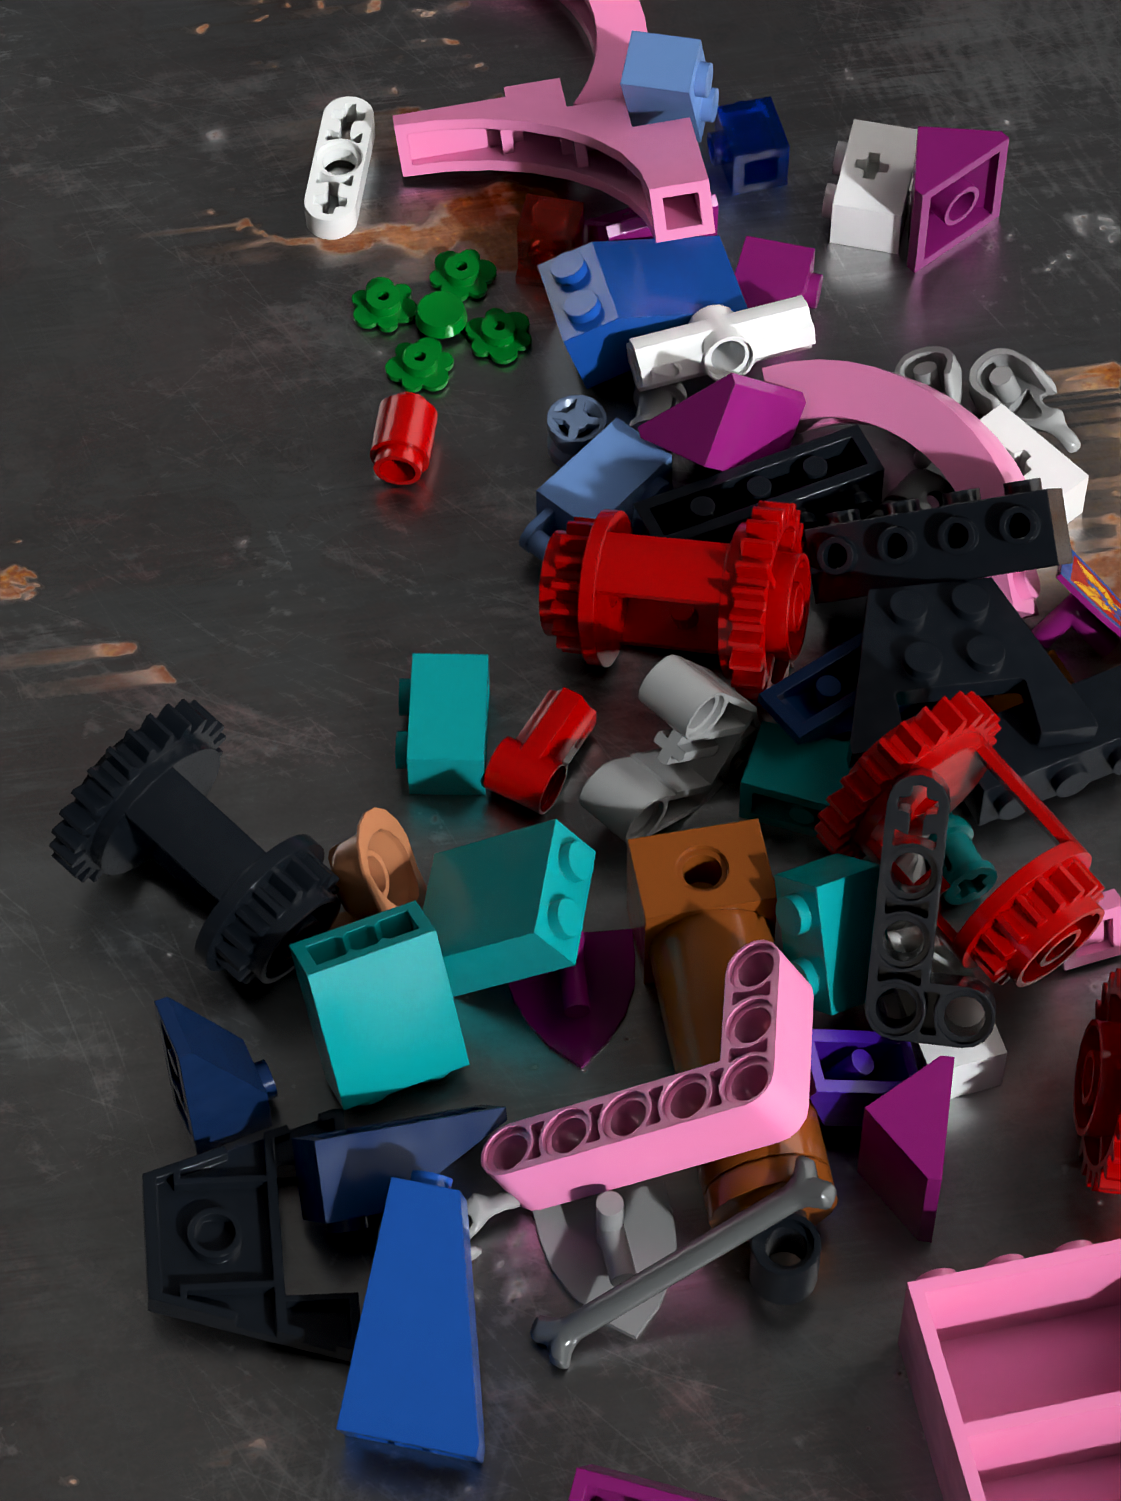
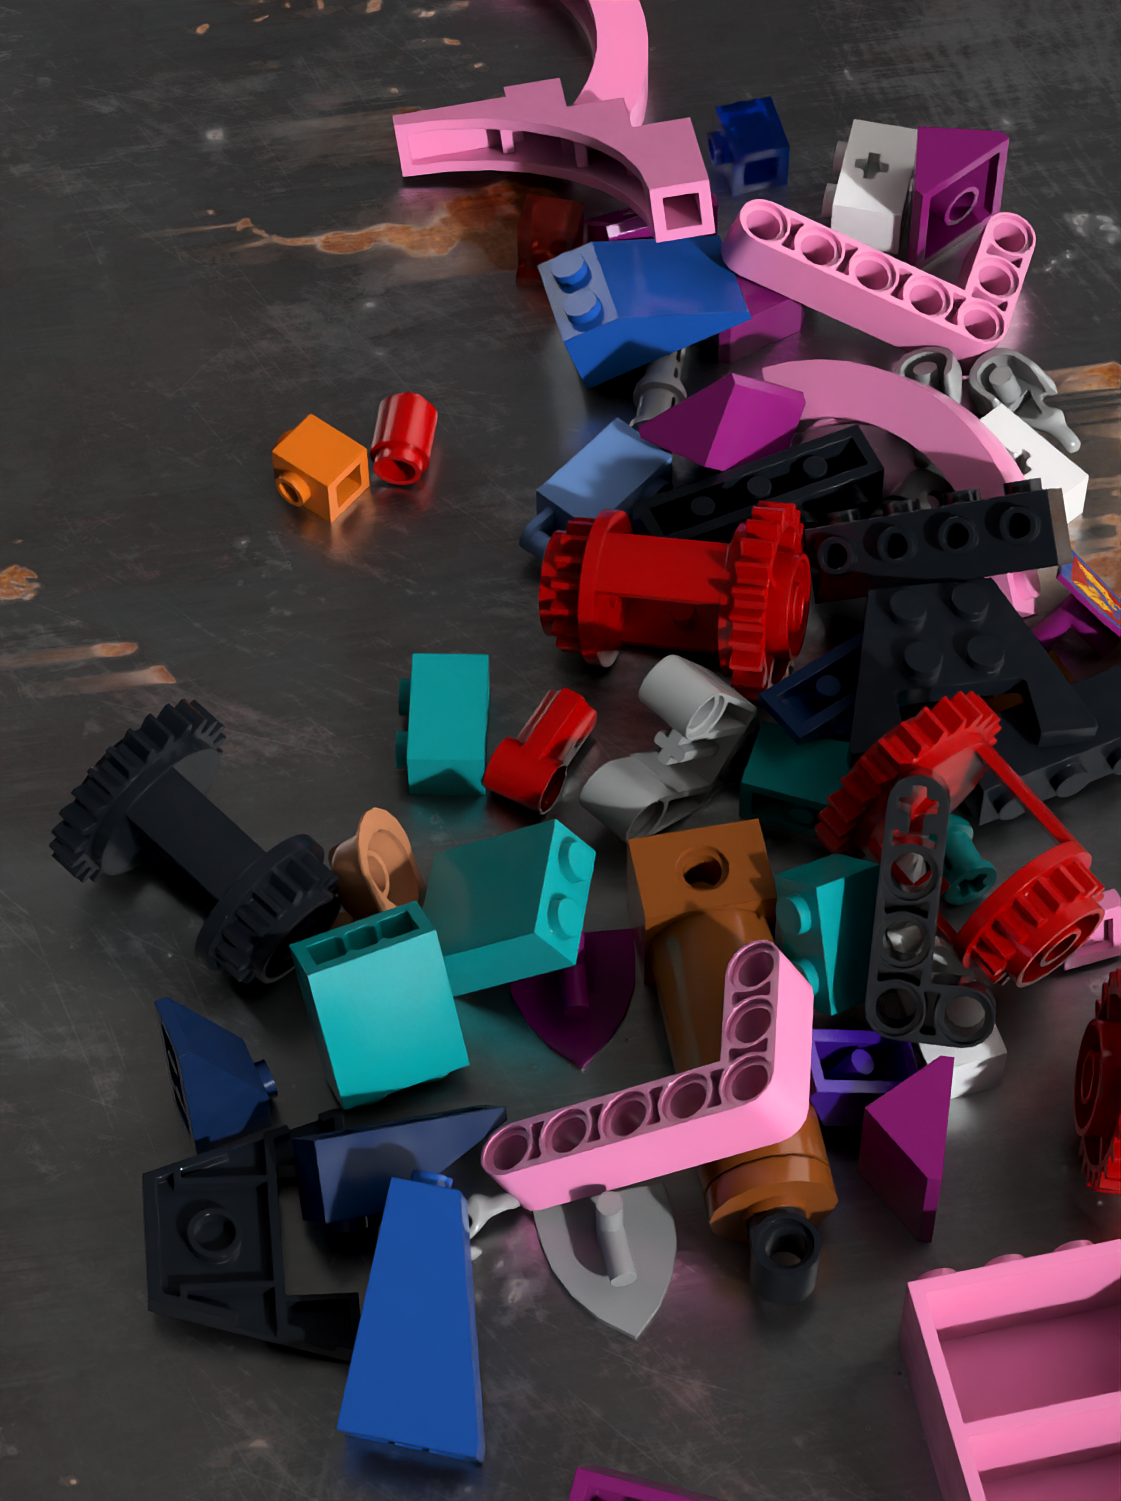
white beam [304,96,375,240] -> none
green plant [352,249,532,393] -> none
dark grey piece [530,1155,837,1370] -> none
sand blue wheel [547,395,607,468] -> none
medium blue brick [620,31,719,142] -> none
white piece [626,295,816,392] -> none
none -> orange brick [271,413,370,524]
none -> bright pink beam [721,199,1036,376]

